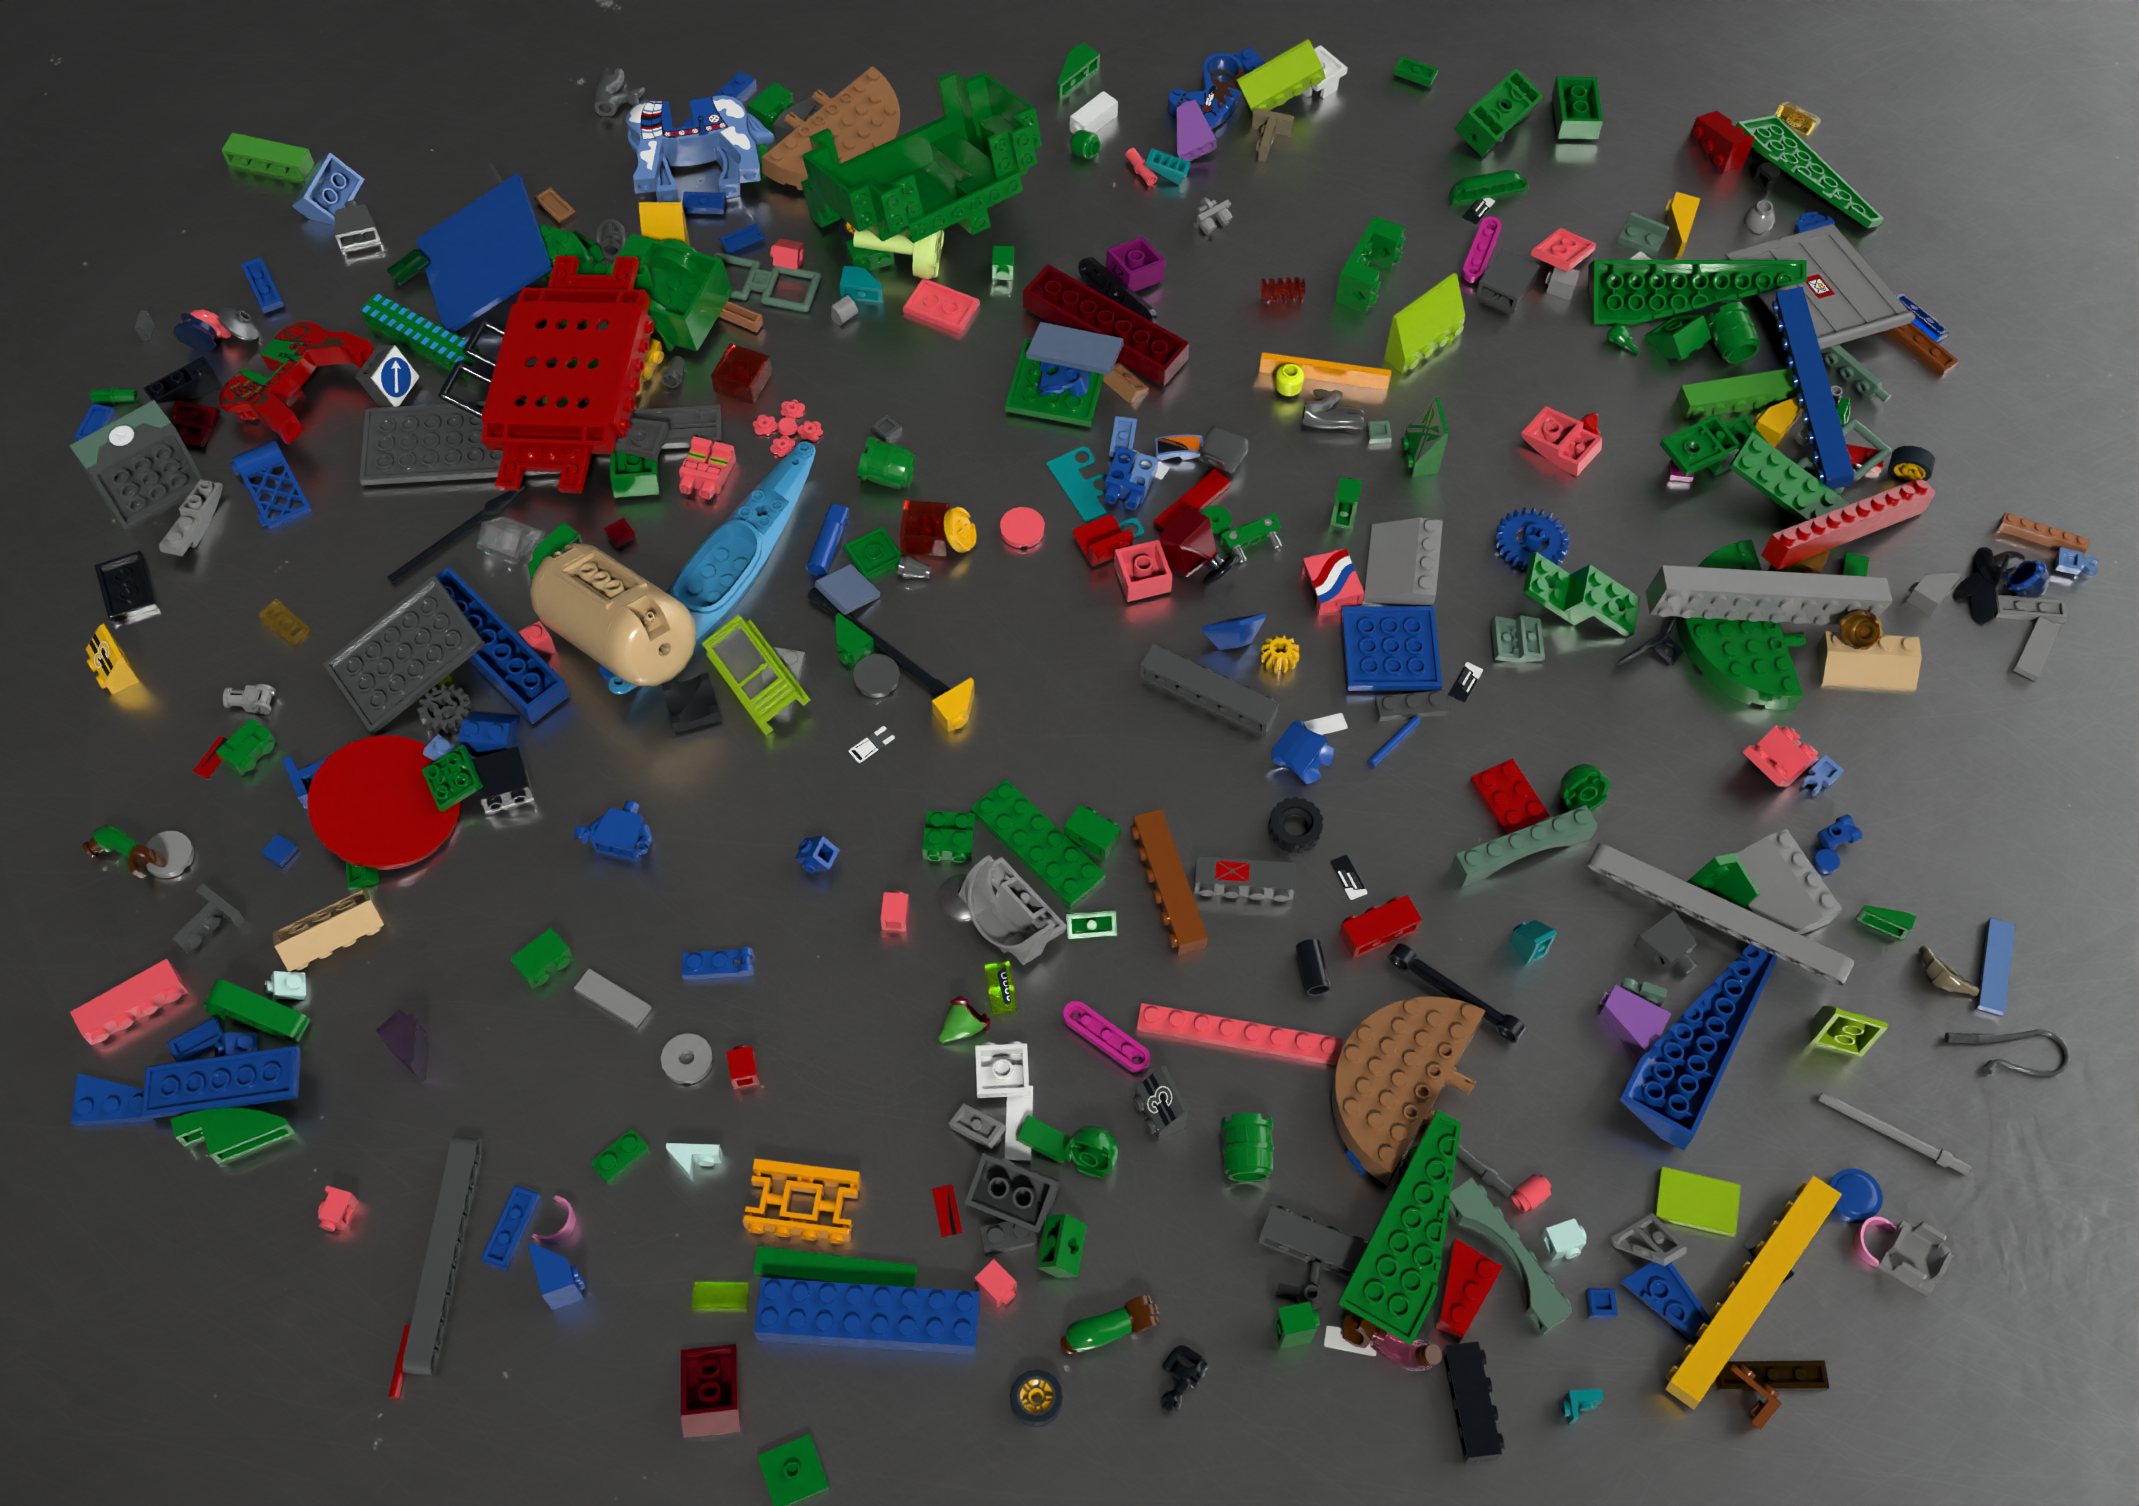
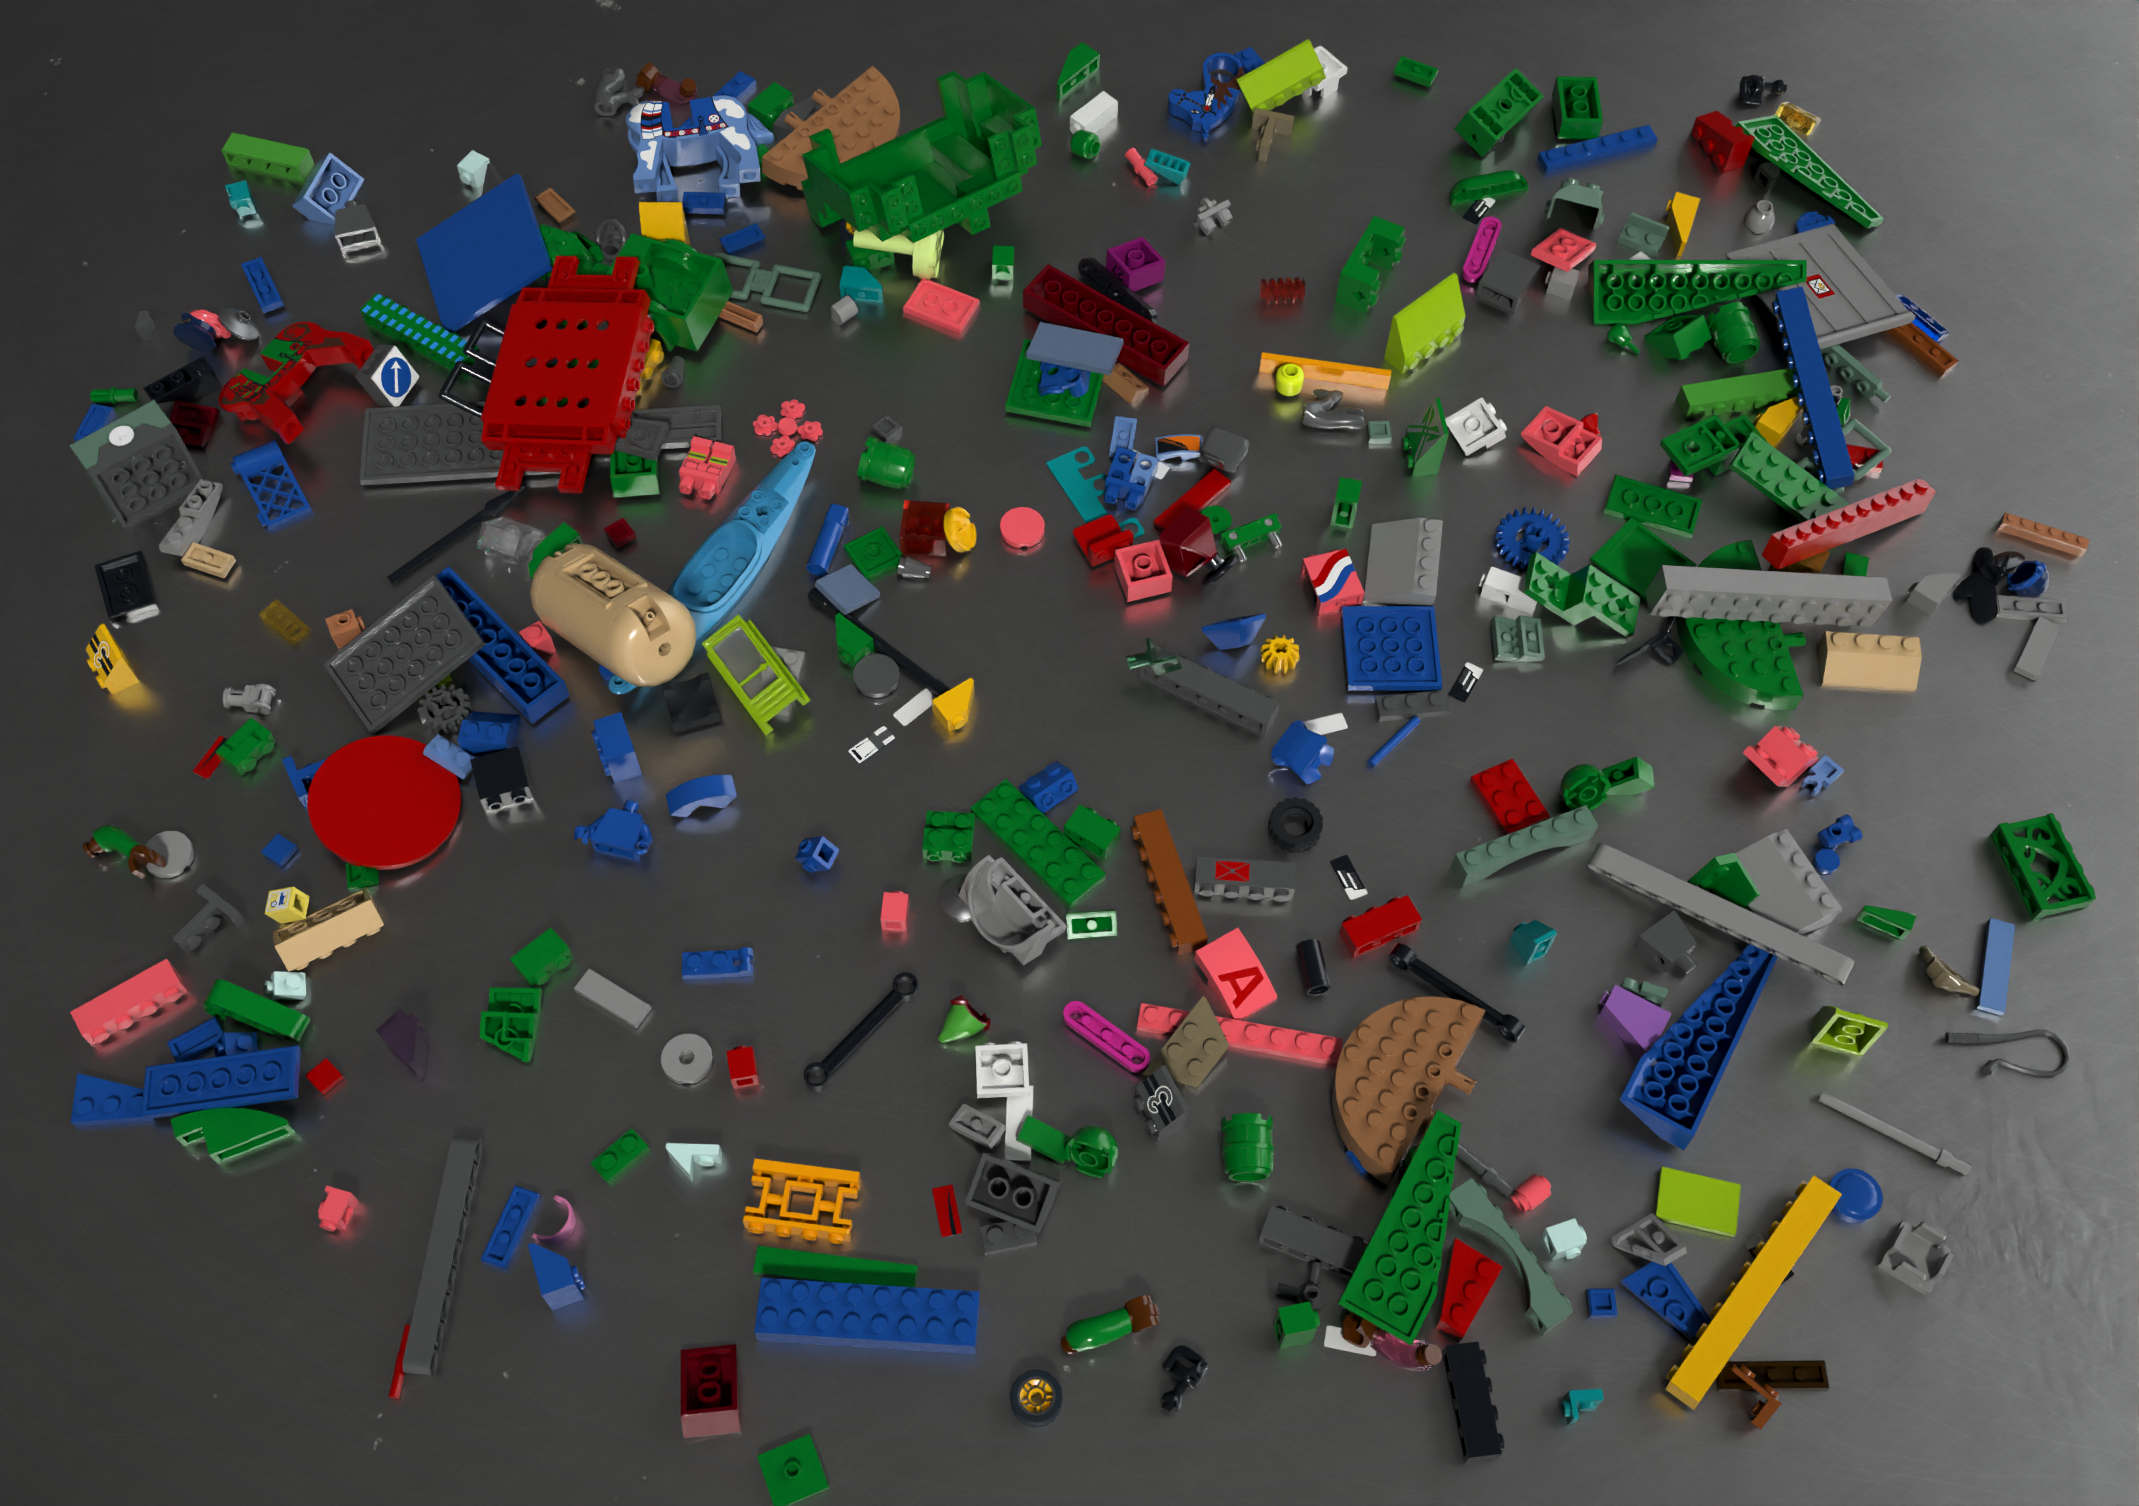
dark green arm [387,249,429,286] -> none
green tile [422,745,483,812] -> none
clear neon green plate [692,1282,750,1312] -> none
clear red brick [711,343,772,405] -> none
coral brick [770,238,804,270] -> none
coral brick [974,1259,1017,1308] -> none
clear neon green slope [985,962,1017,1015] -> none
green brick [1036,1213,1087,1278] -> none
medium lavender slope [1177,99,1217,162] -> none
pearl gold hair [1839,610,1883,650] -> none
bright pink helmet [1853,1216,1897,1267] -> none
black wheel [1888,446,1935,482] -> none
medium blue plate [2055,547,2099,576] -> none
none -> tan plate [181,542,236,579]
none -> teal brick [225,180,257,217]
none -> light yellow brick [265,887,310,924]
none -> red tile [305,1058,344,1096]
none -> nougat brick [325,609,366,649]
none -> light aqua brick [457,150,490,189]
none -> green slope [479,987,543,1063]
none -> blue brick [591,712,642,784]
none -> piece [636,62,697,106]
none -> blue brick [666,775,737,818]
none -> black piece [803,972,919,1092]
none -> white sticker [893,688,936,726]
none -> blue bracket [1018,761,1078,813]
none -> clear green bracket [1126,638,1182,676]
none -> dark tan wing [1142,996,1229,1088]
none -> coral slope [1194,927,1278,1020]
none -> white plate [1445,397,1507,456]
none -> white brick [1479,566,1537,615]
none -> blue plate [1538,125,1658,172]
none -> sand green slope [1544,178,1605,230]
none -> green piece [1590,517,1697,602]
none -> green slope [1601,756,1655,795]
none -> green tile [1603,474,1702,539]
none -> black piece [1739,75,1787,105]
none -> green fence [1990,813,2096,921]

